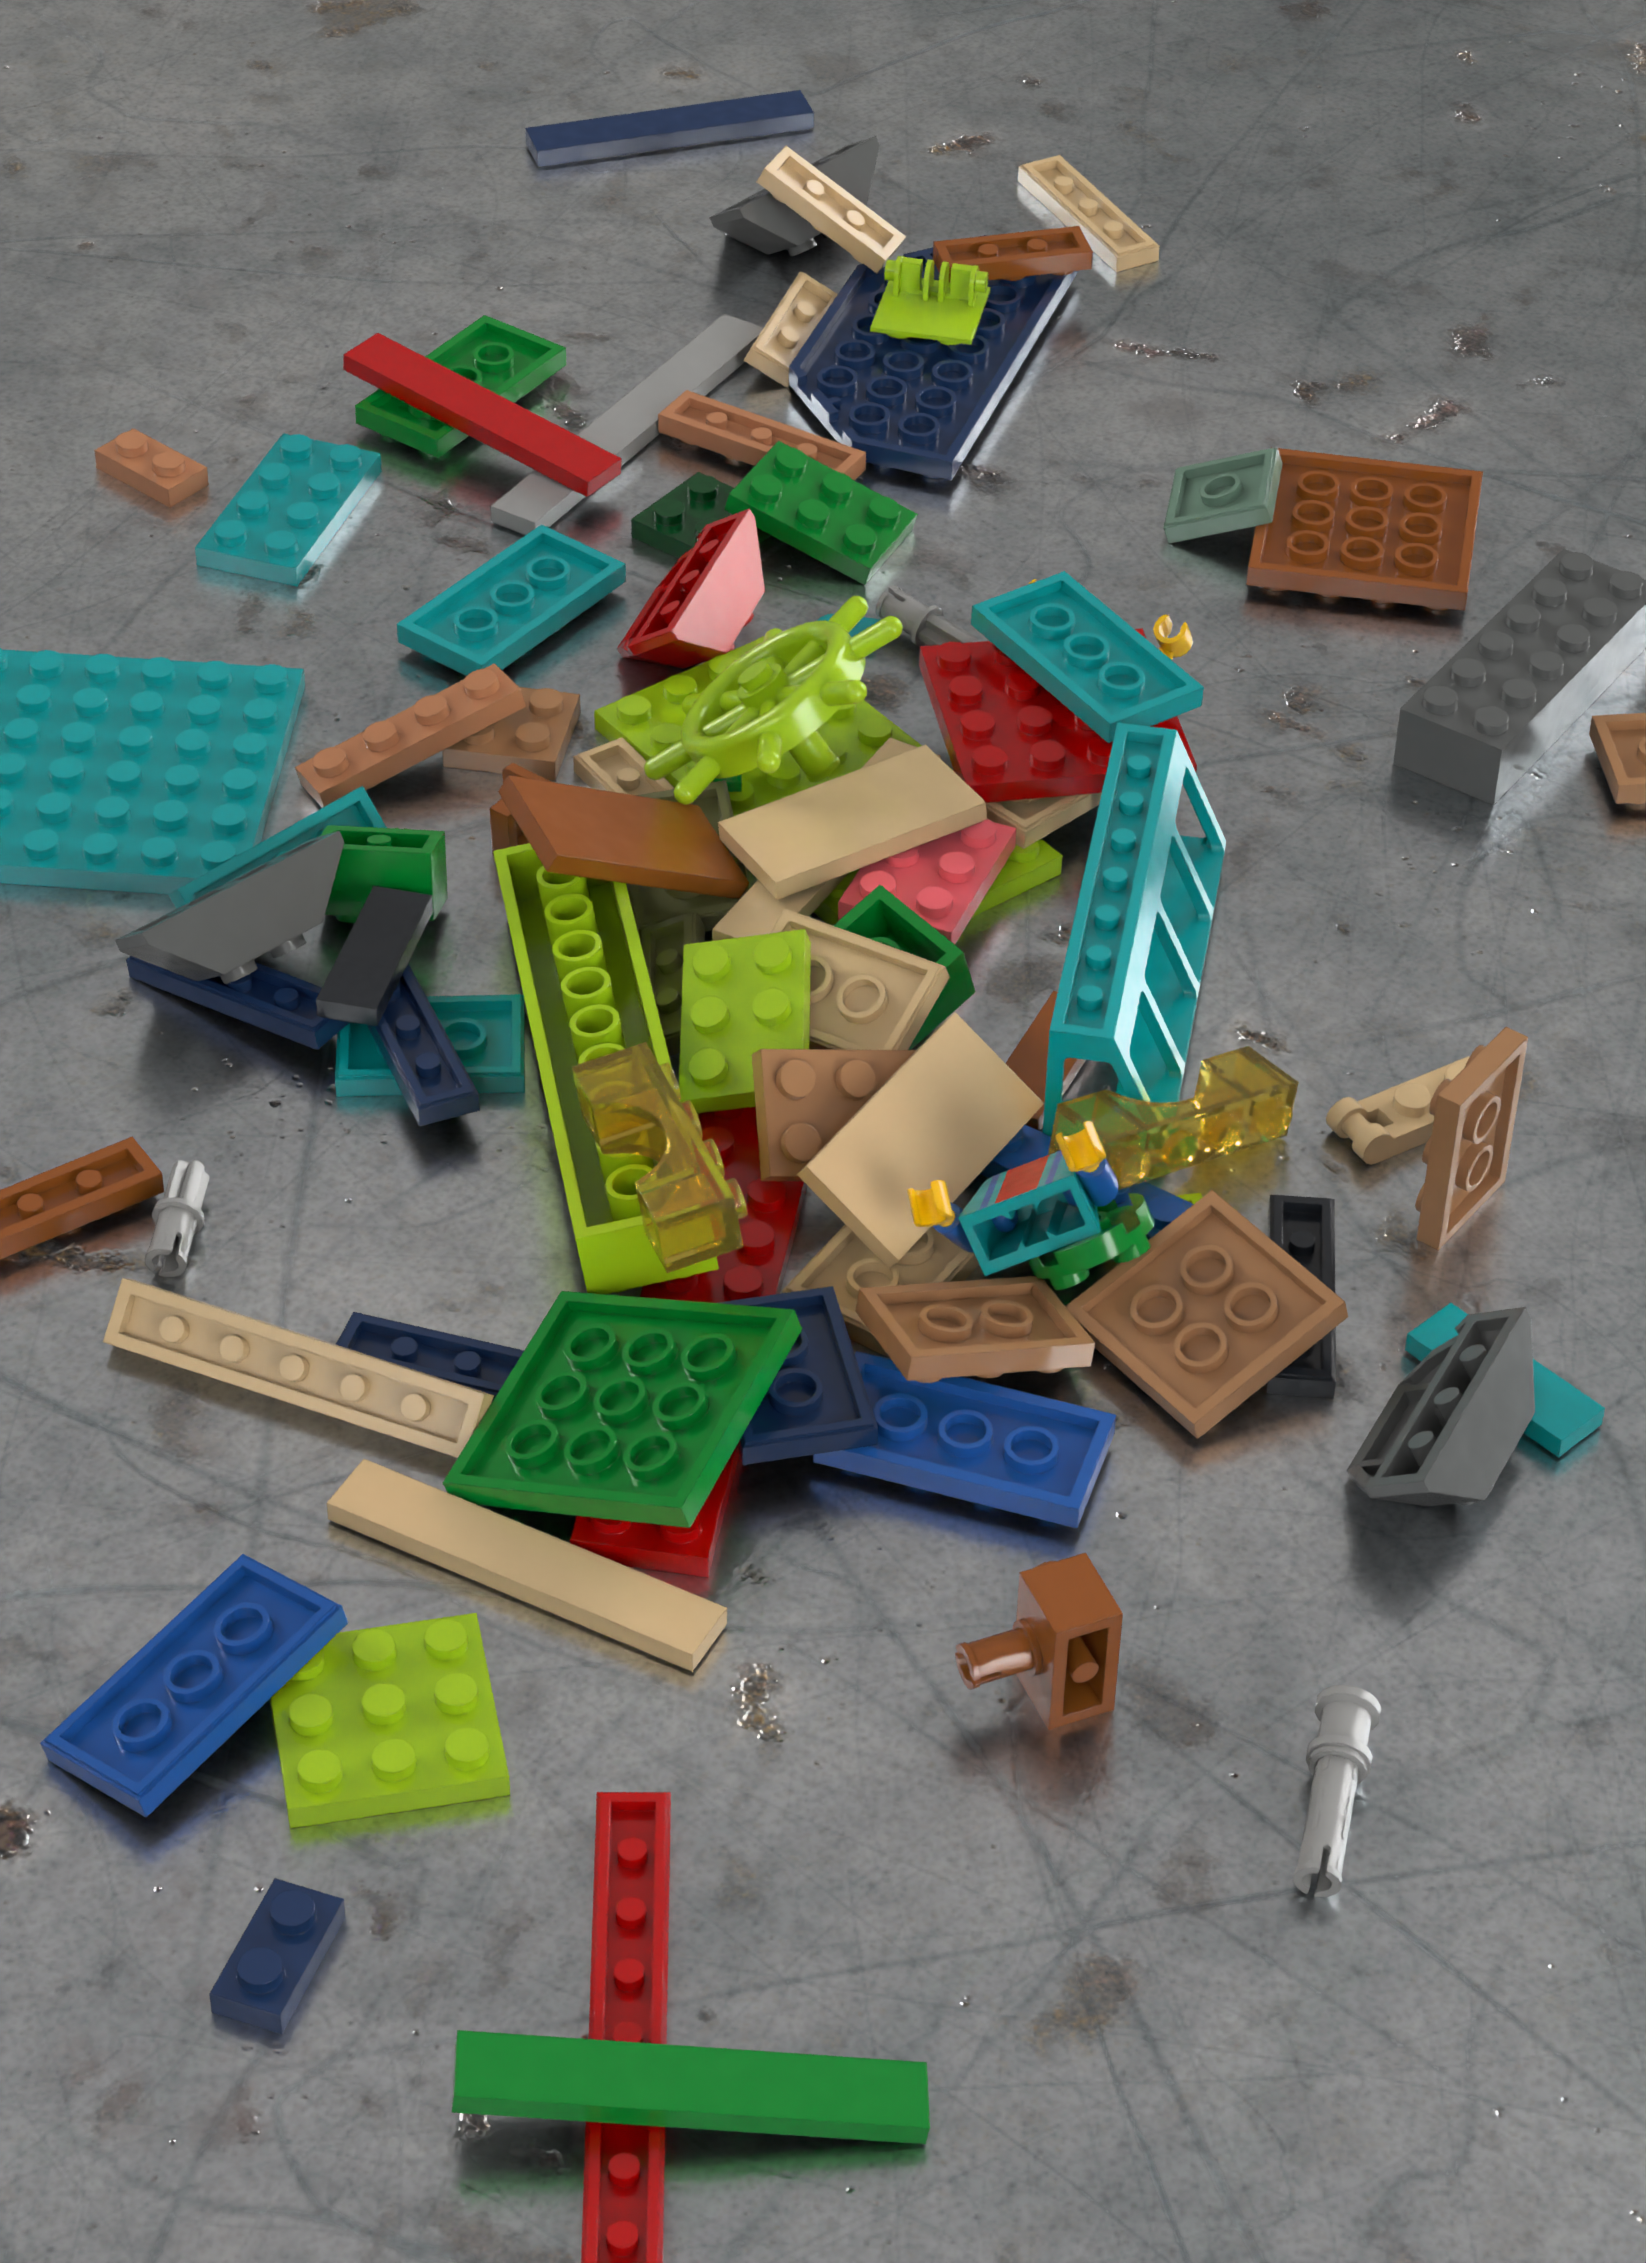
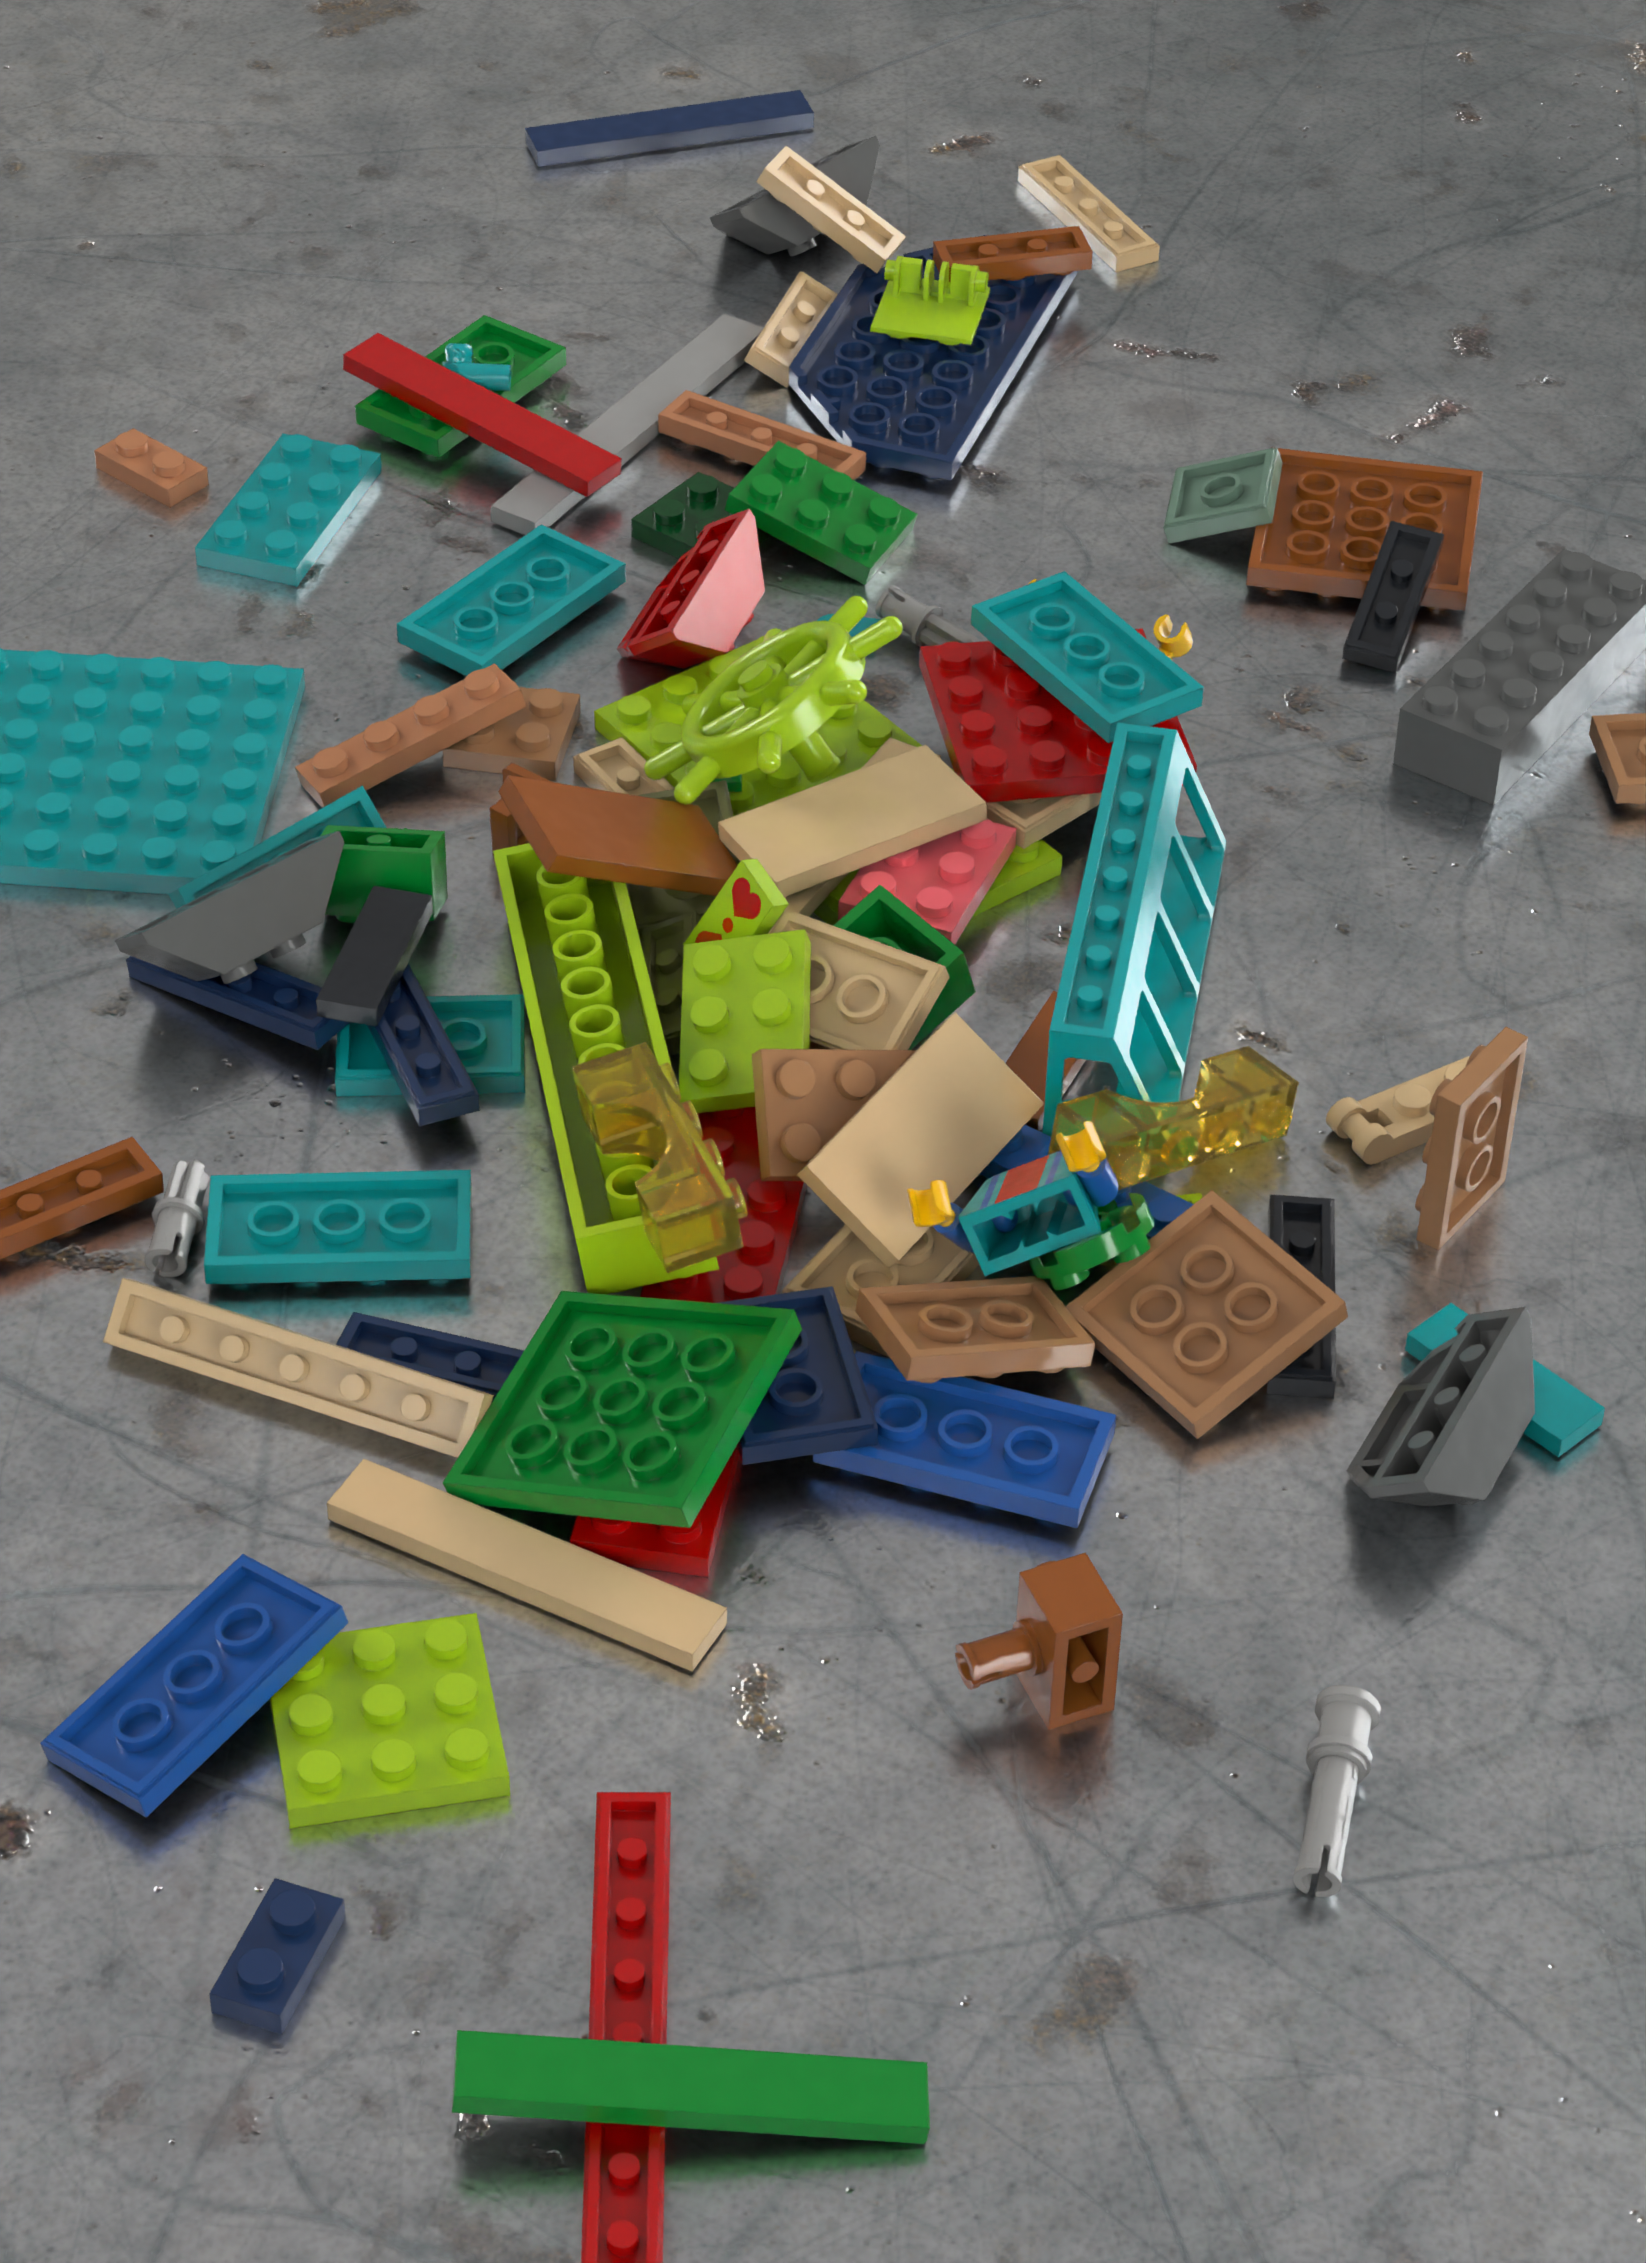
none -> teal plate [204,1170,472,1284]
none -> teal arm [442,343,511,391]
none -> lime tile [683,859,789,945]
none -> black tile [1342,521,1444,673]

